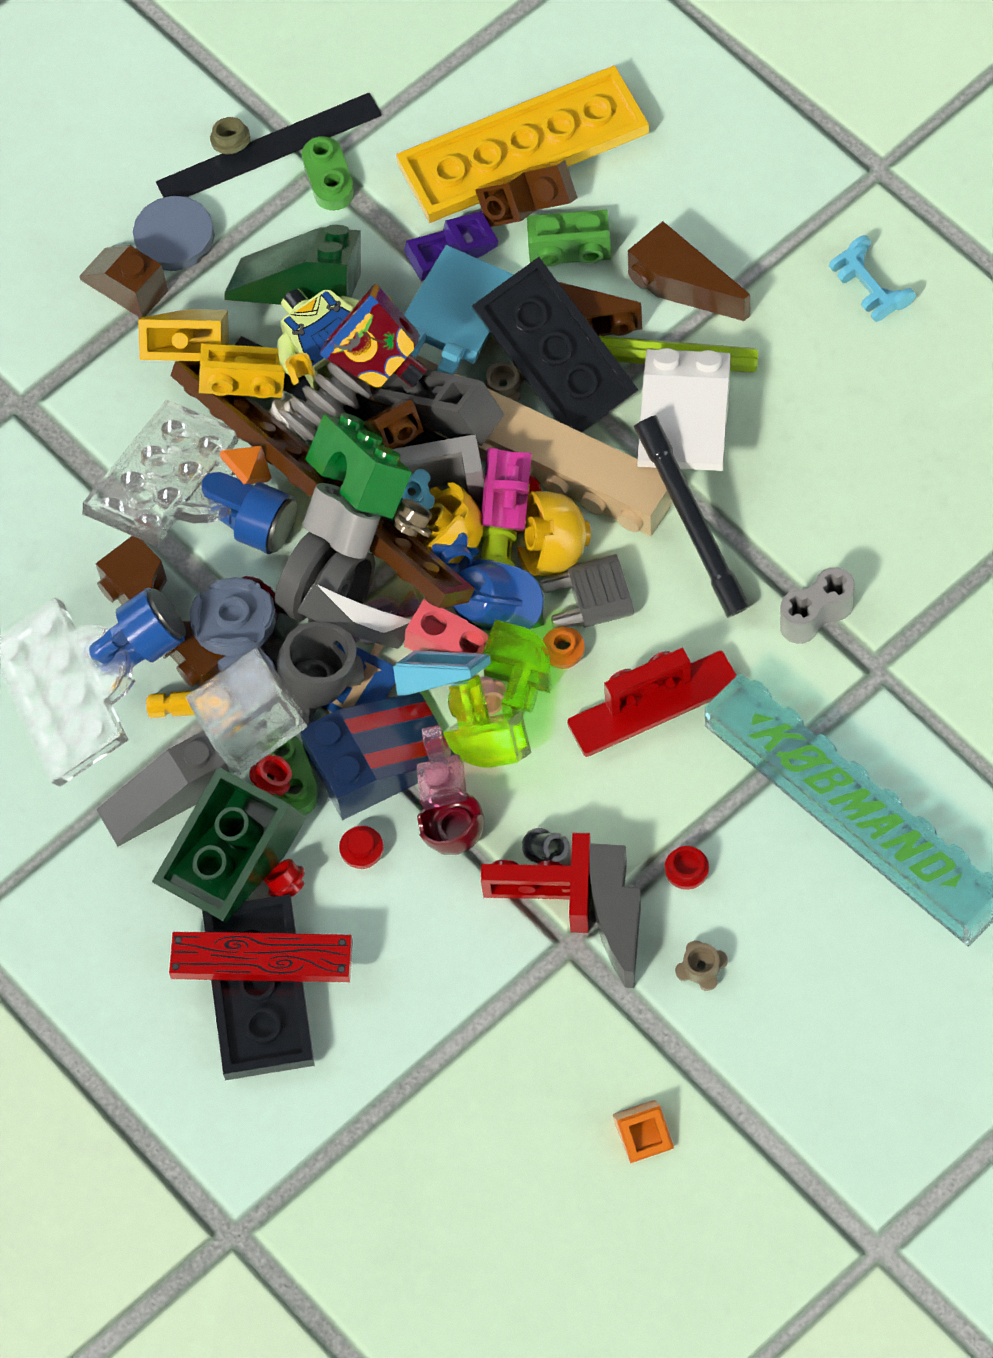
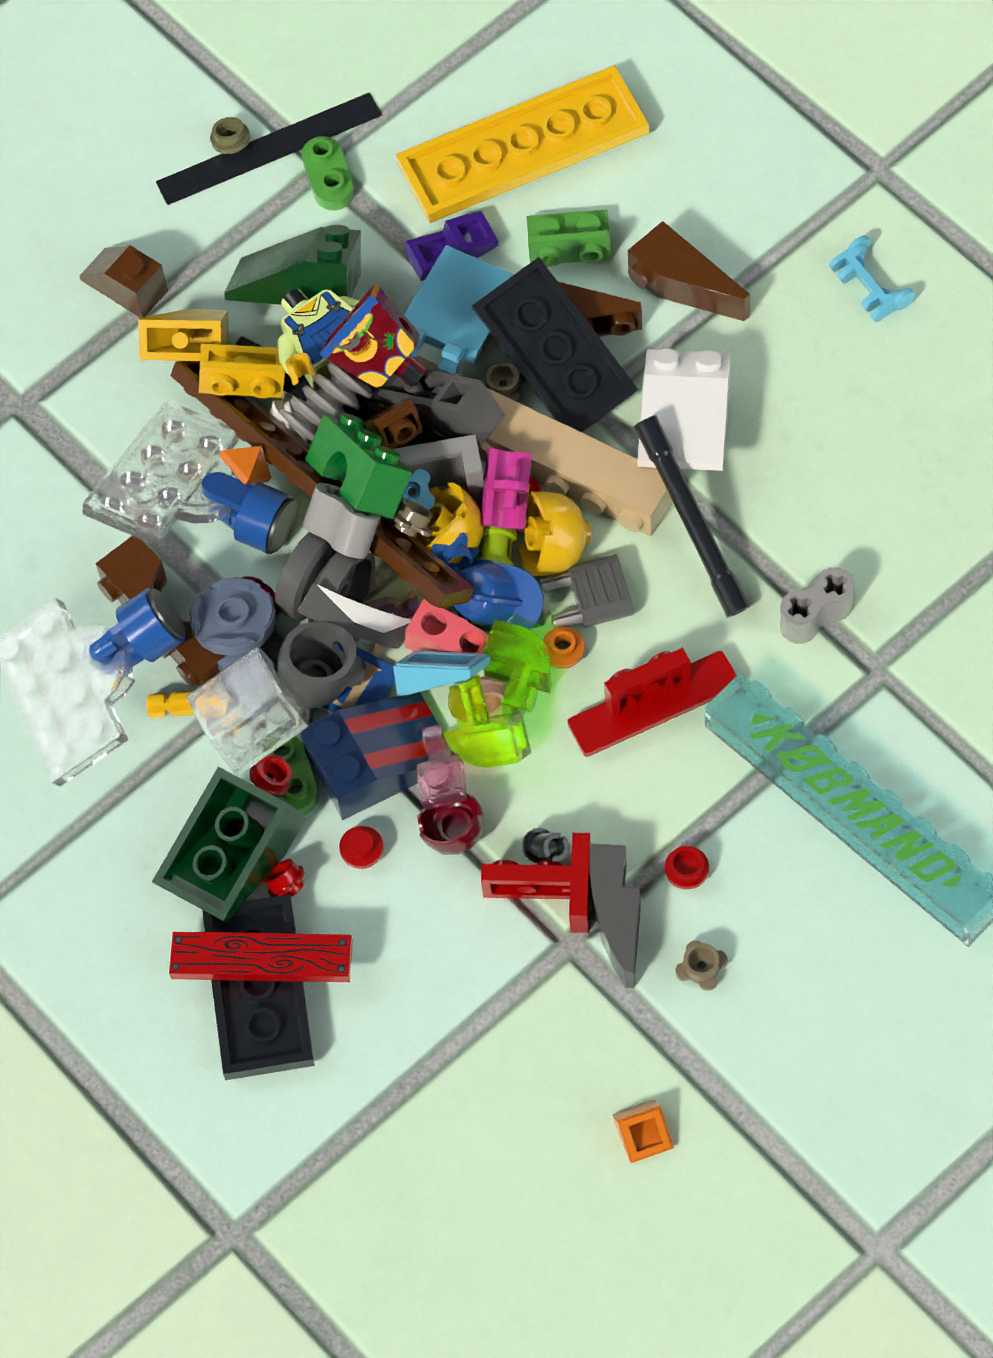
slope [97,729,229,847] -> none
sand blue tile [133,196,215,271] -> none
reddish brown slope [475,160,578,227] -> none
lime axle [599,336,759,373] -> none

